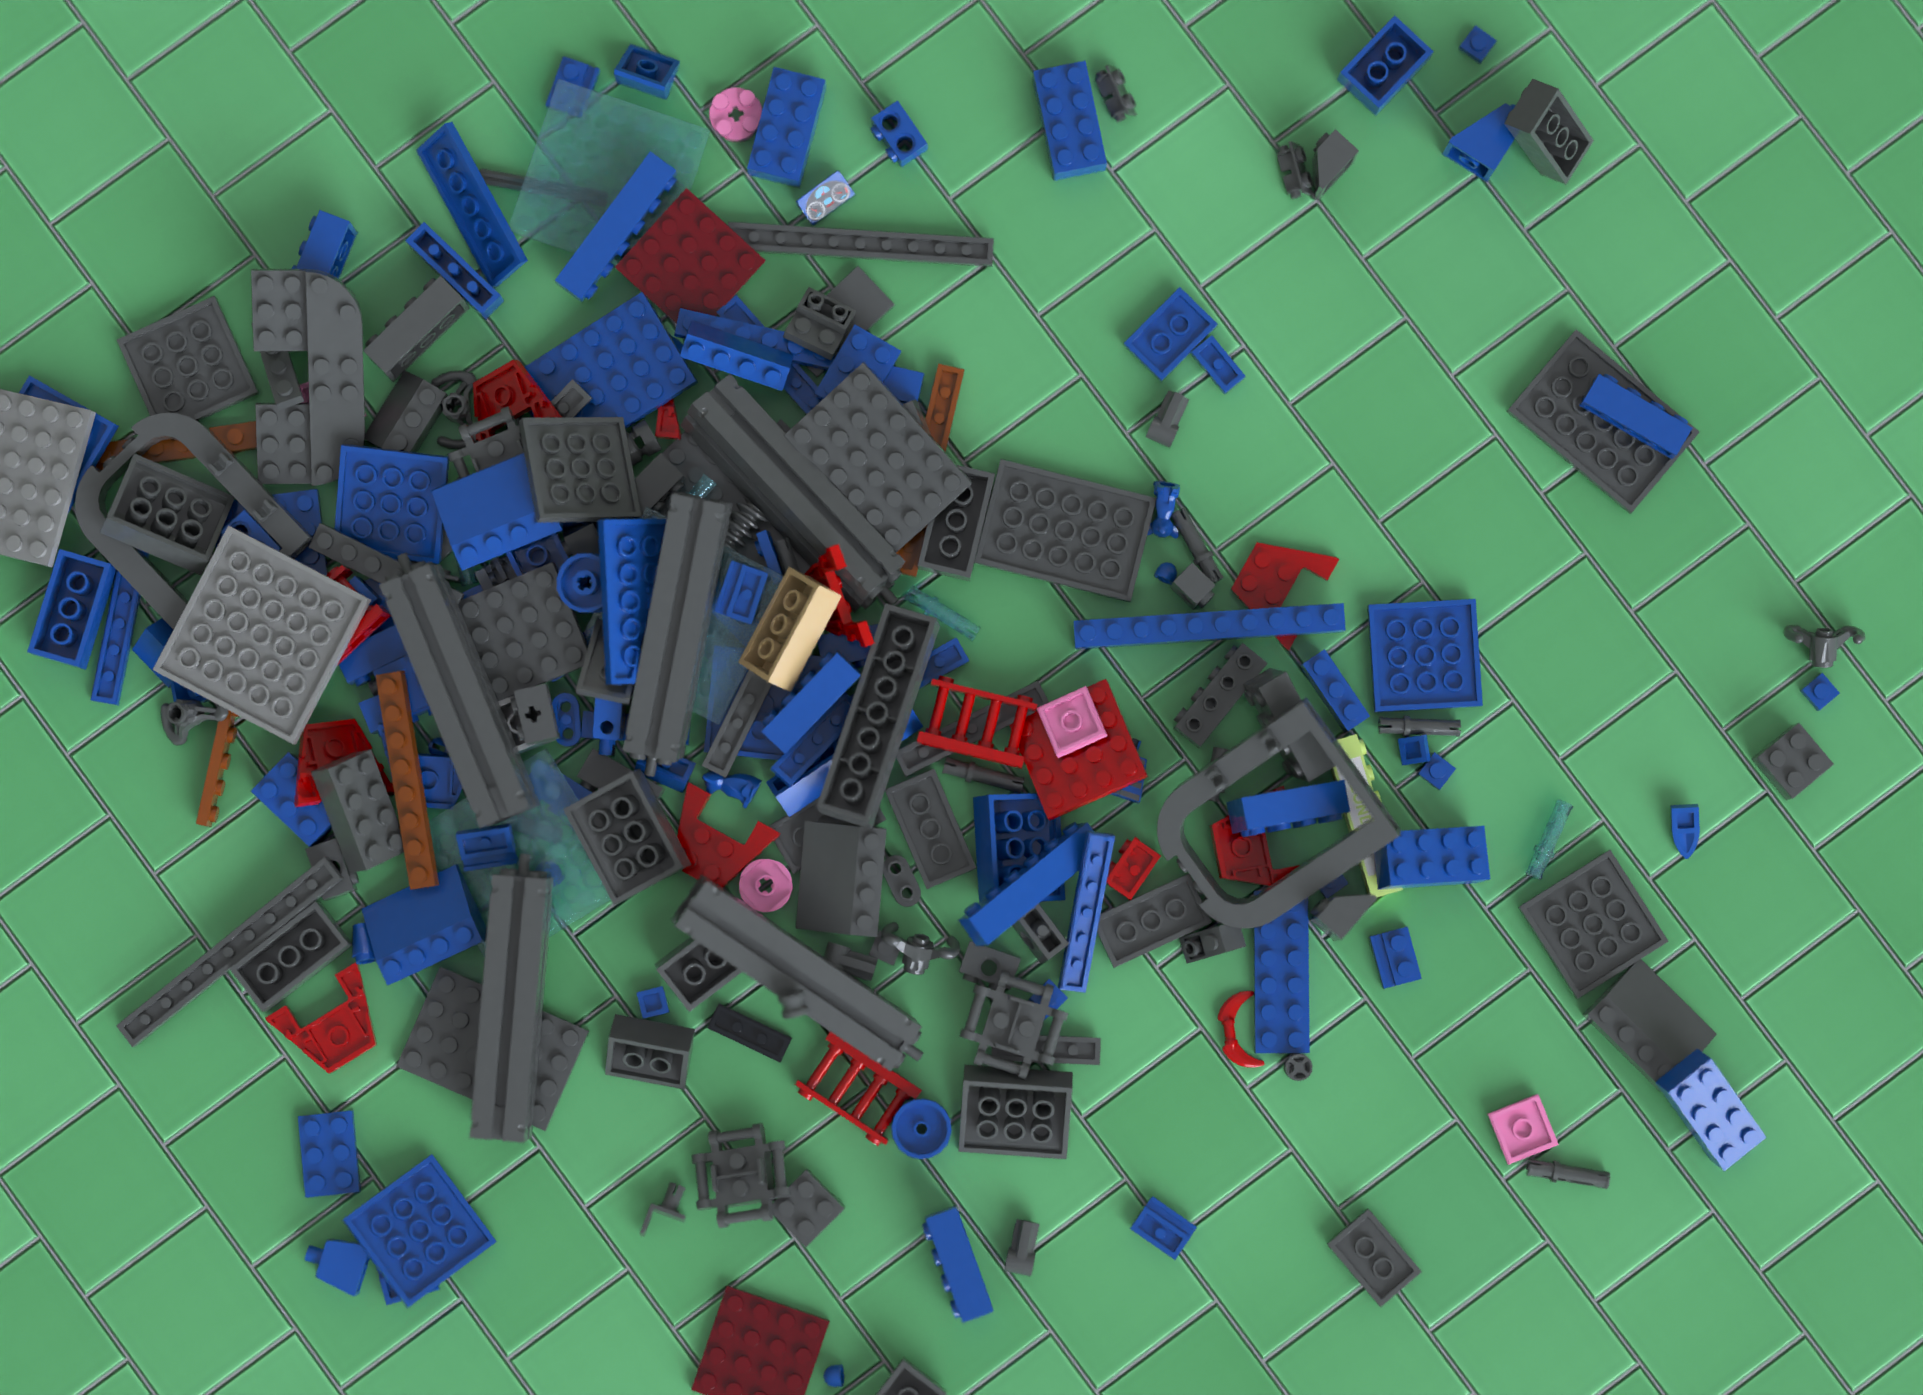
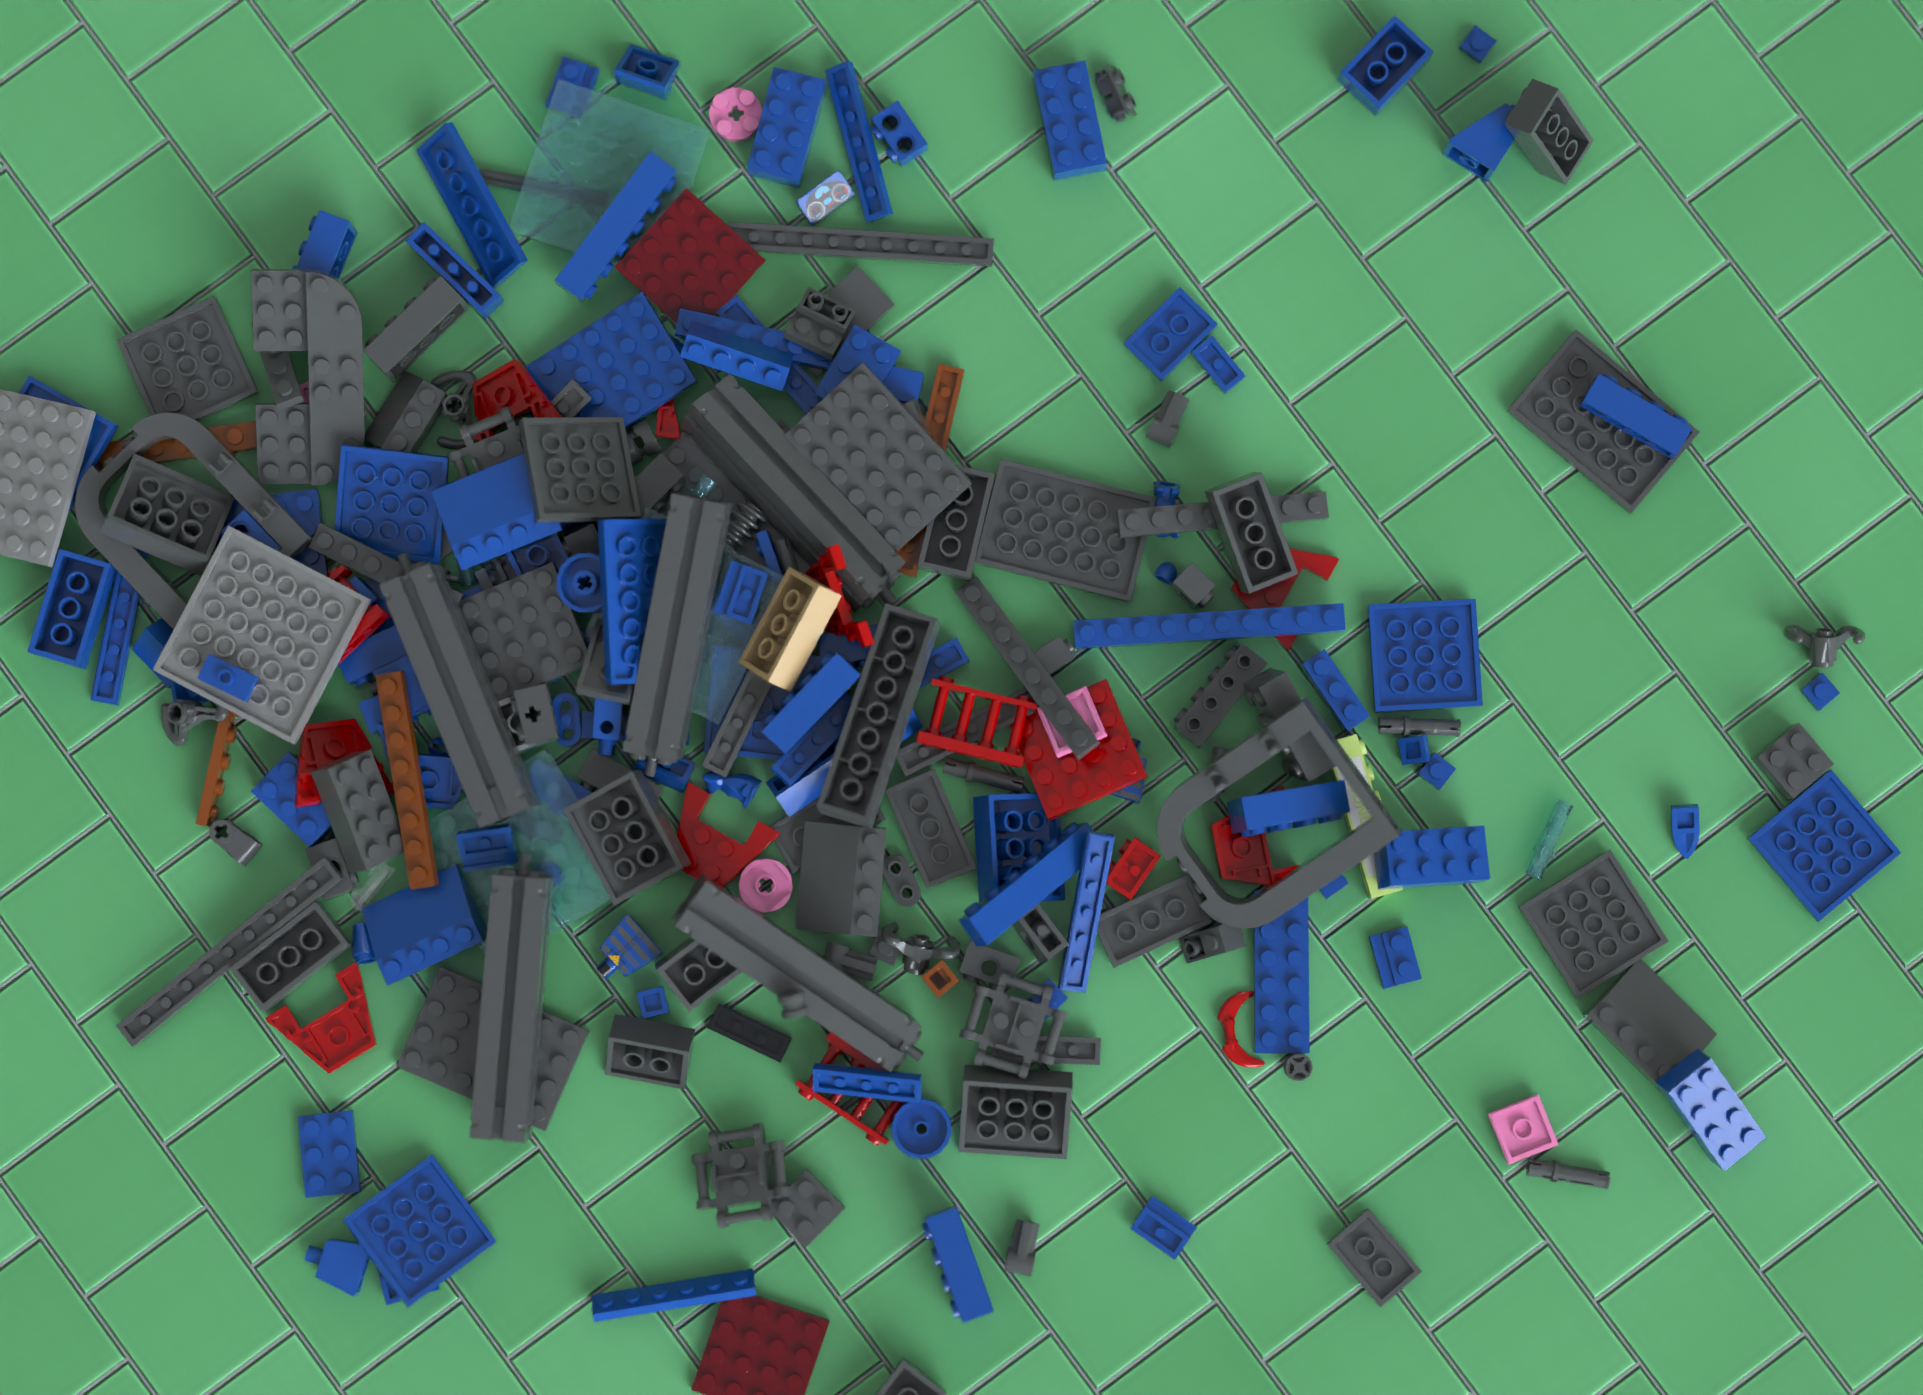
dark grey bracket [640,1182,686,1237] -> none
blue hinge [823,1365,844,1387] -> none
clear light blue pin [904,585,981,641] -> none
dark grey pin [1171,508,1224,583] -> none
dark grey hinge [1277,141,1313,199] -> none
dark grey slope [1310,894,1377,941] -> none
dark grey slope [1312,129,1359,200] -> none
none -> blue plate [197,654,259,702]
none -> dark grey piece [209,820,263,867]
none -> clear plate [349,862,396,911]
none -> blue plate [592,1269,756,1322]
none -> torso [596,914,664,979]
none -> blue plate [813,1063,922,1103]
none -> blue plate [825,61,893,222]
none -> dark orange brick [921,960,959,998]
none -> dark grey plate [955,576,1101,759]
none -> dark grey brick [1034,636,1075,676]
none -> dark grey plate [1116,491,1329,538]
none -> dark grey brick [1204,472,1298,594]
none -> blue plate [1747,770,1901,922]

